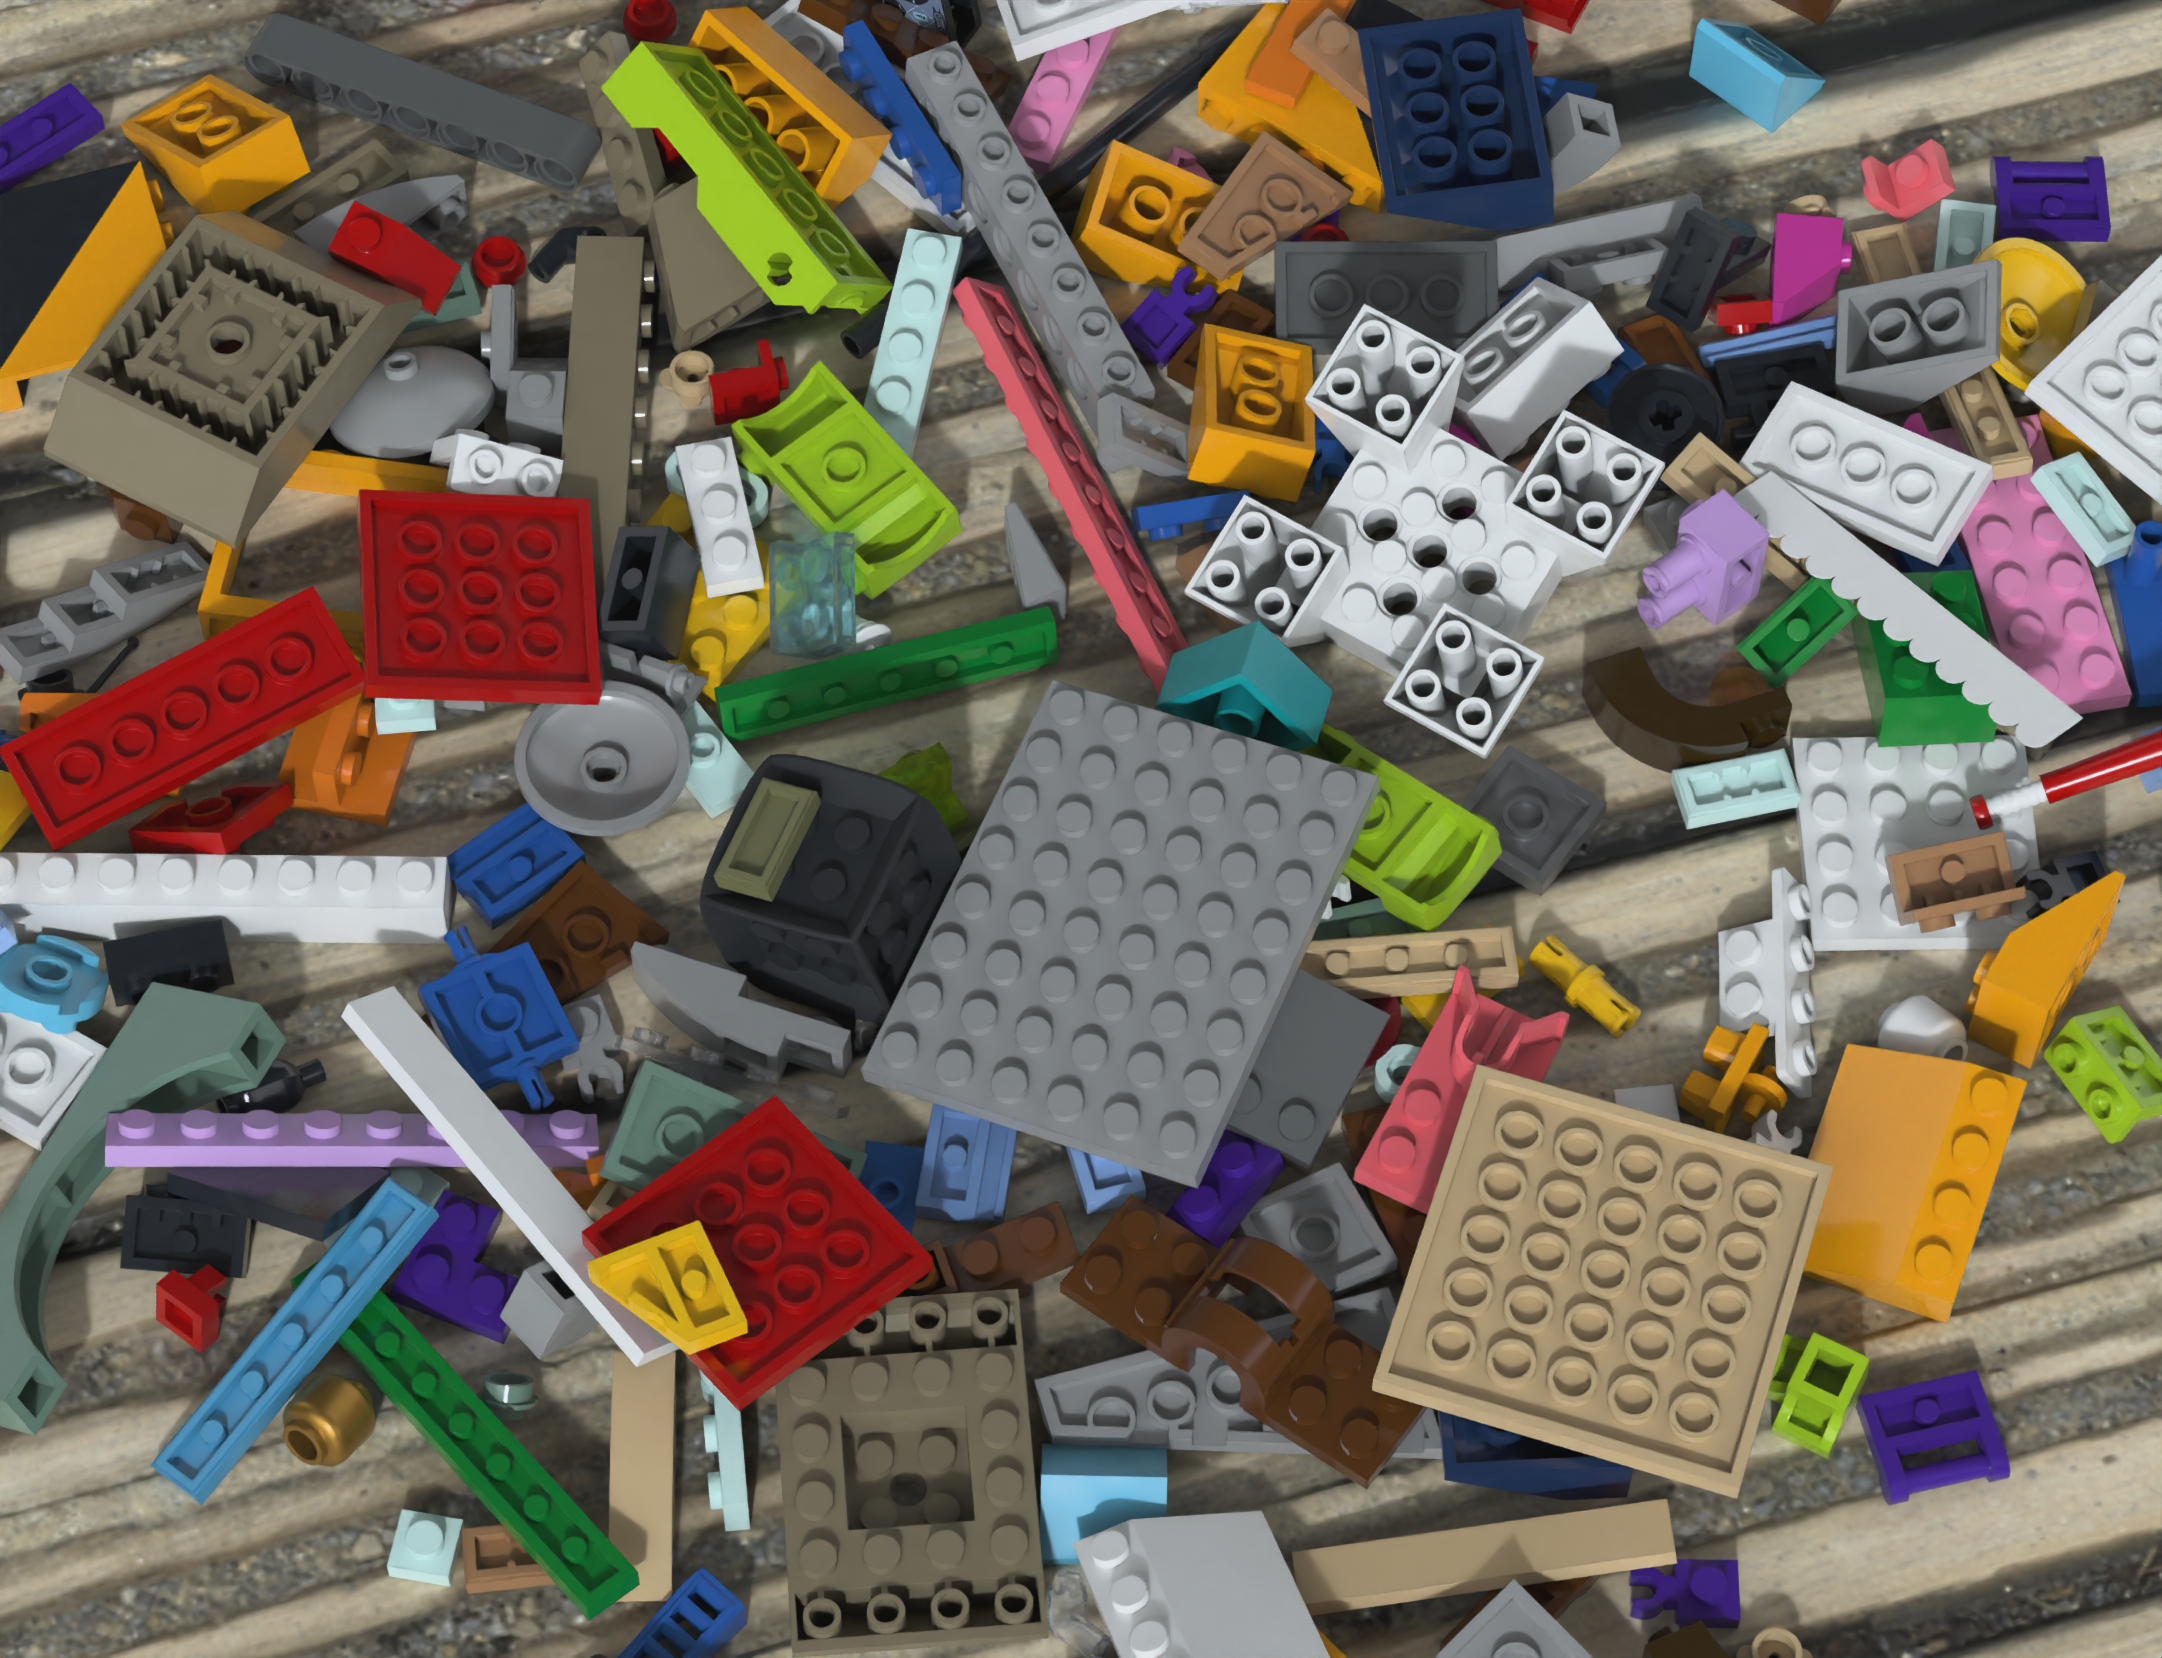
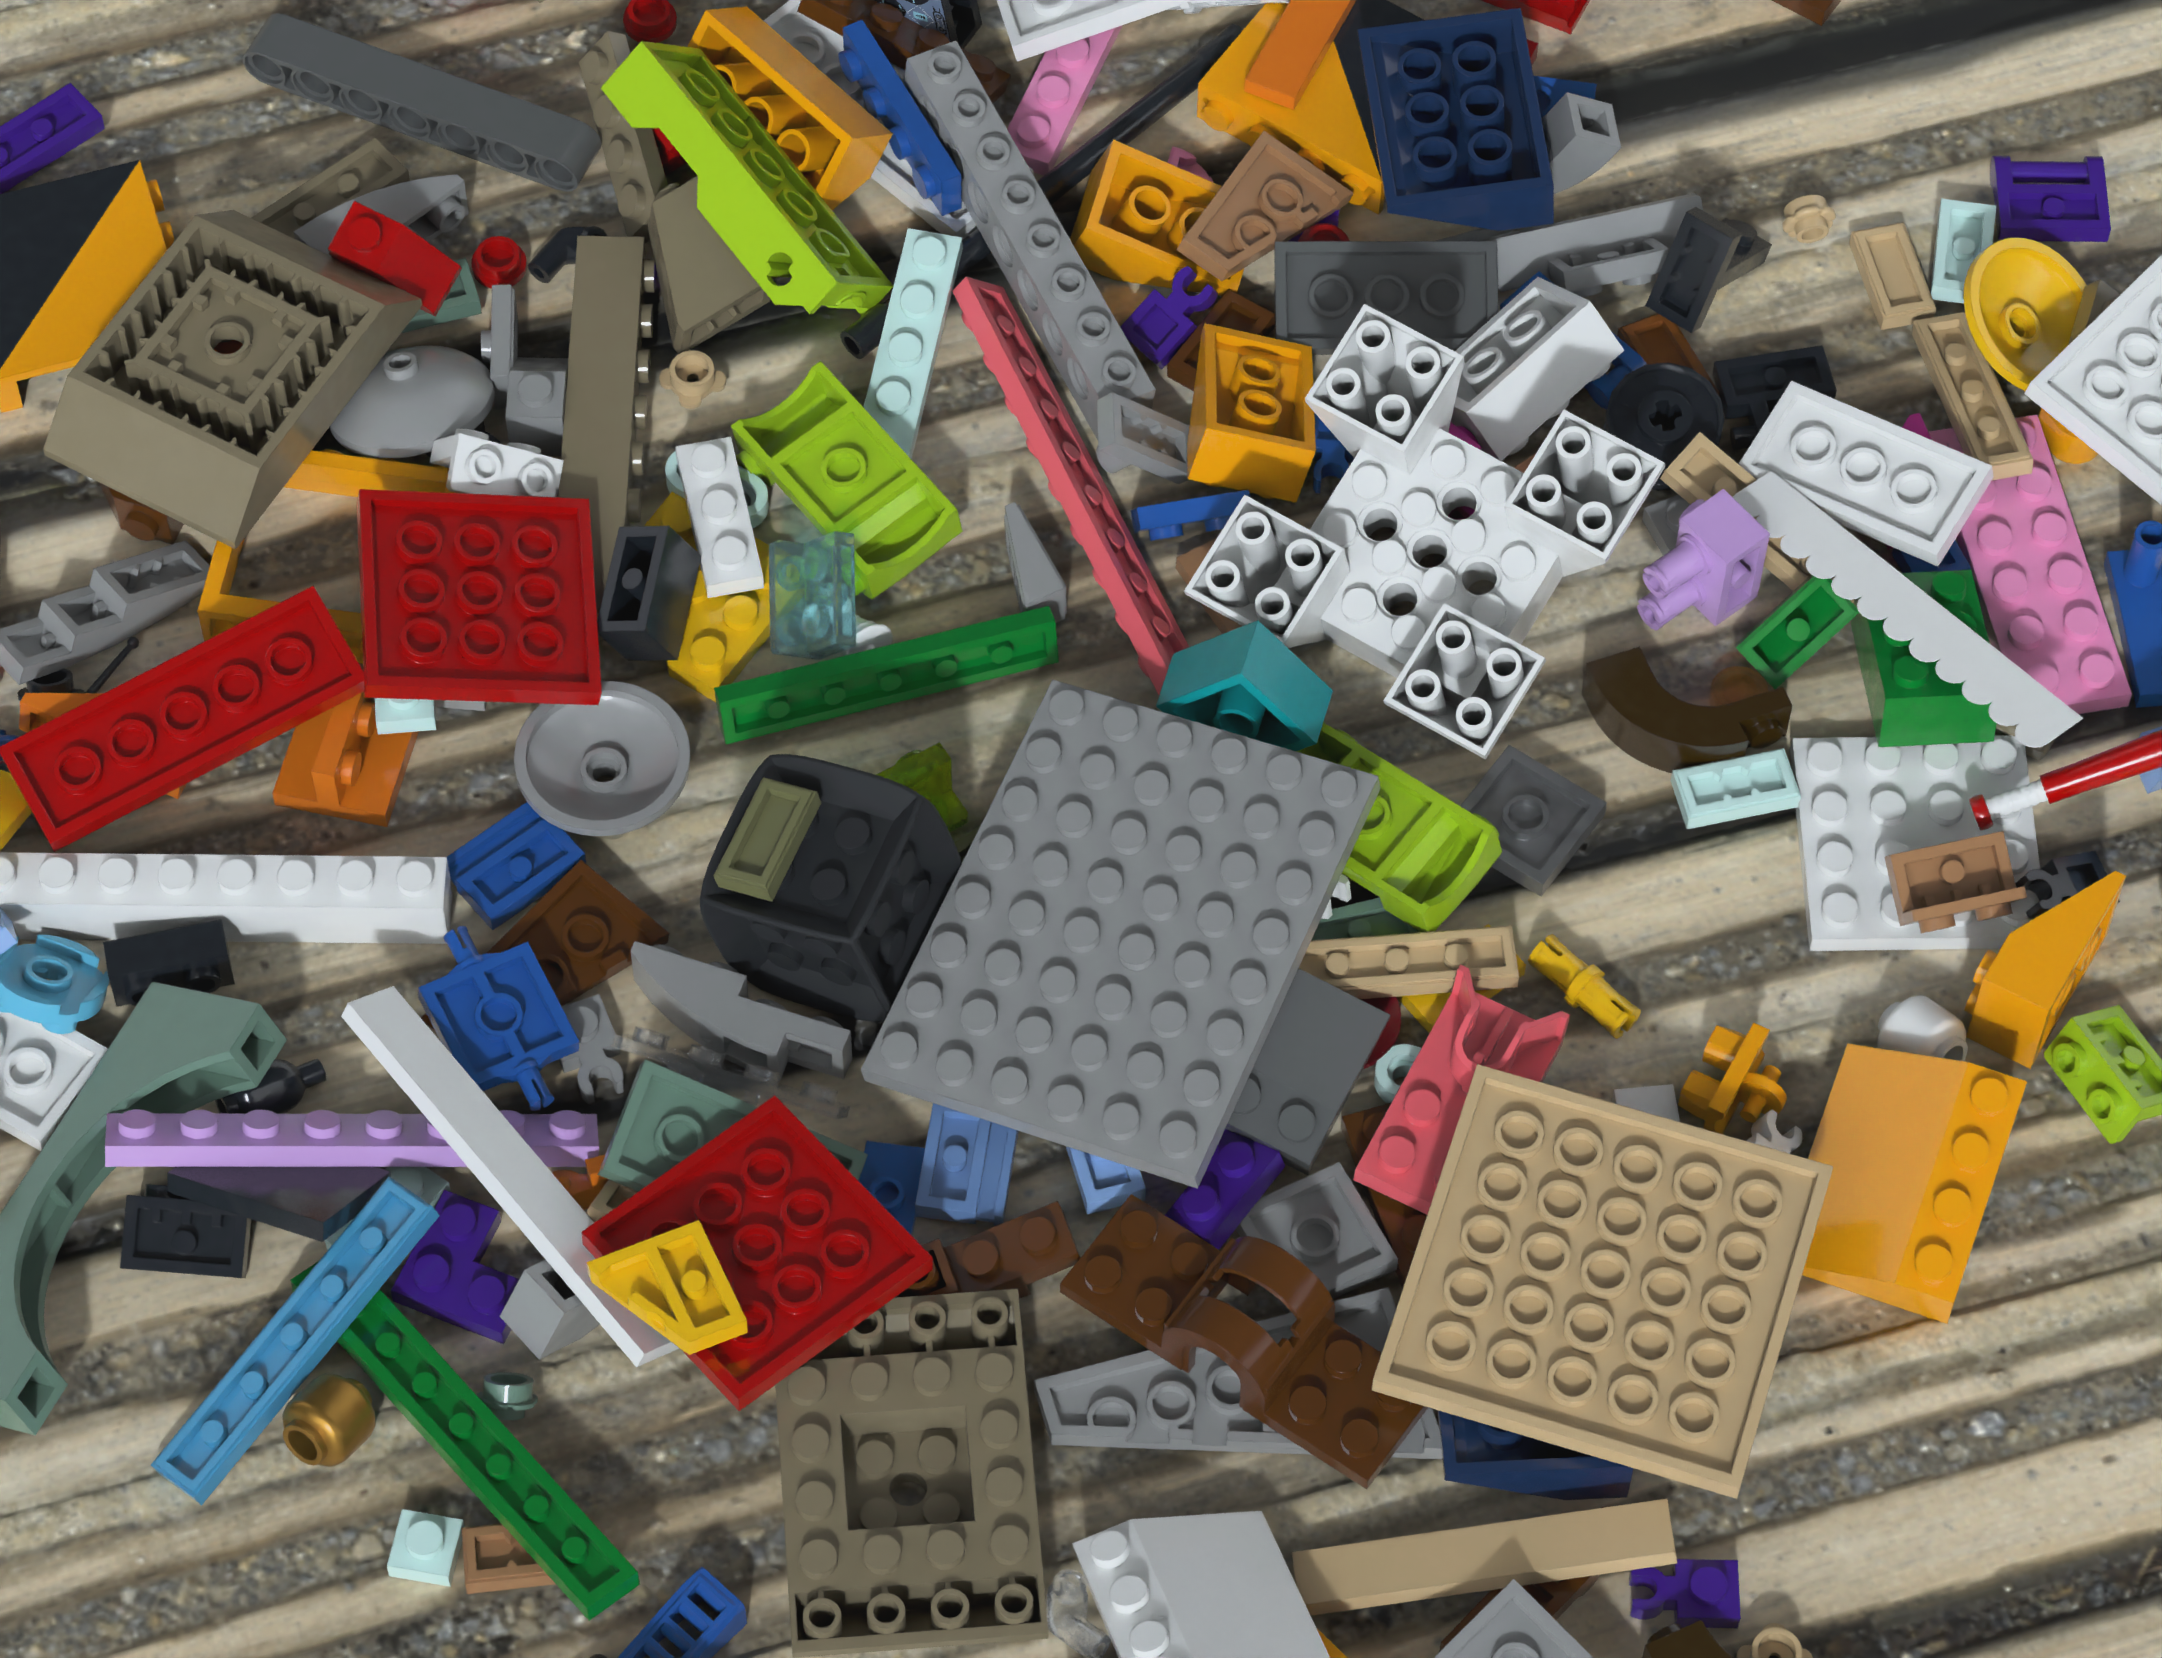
light orange slope [120,74,311,215] -> none
red plate [128,782,294,855] -> none
red tile [156,1264,226,1353] -> none
light grey hinge [599,638,708,721] -> none
tan slope [609,1352,676,1602] -> none
light aqua plate [682,700,754,819] -> none
light aqua plate [699,1369,750,1532] -> none
red bracket [708,339,789,426] -> none
medium azure slope [1040,1444,1167,1564] -> none
medium nougat plate [1289,8,1372,119] -> none
medium azure slope [1689,18,1826,133] -> none
medium blue axle [1696,313,1838,376] -> none
red plate [1707,292,1773,334] -> none
white bracket [1718,867,1817,1099] -> none
dark pink slope [1767,213,1852,329] -> none
lime brick [1767,1332,1871,1459] -> none
light grey slope [1835,259,2002,416] -> none
dark purple plate [1856,1370,2010,1506] -> none
coral bracket [1861,139,1956,222] -> none
light aqua plate [2030,451,2137,567] -> none

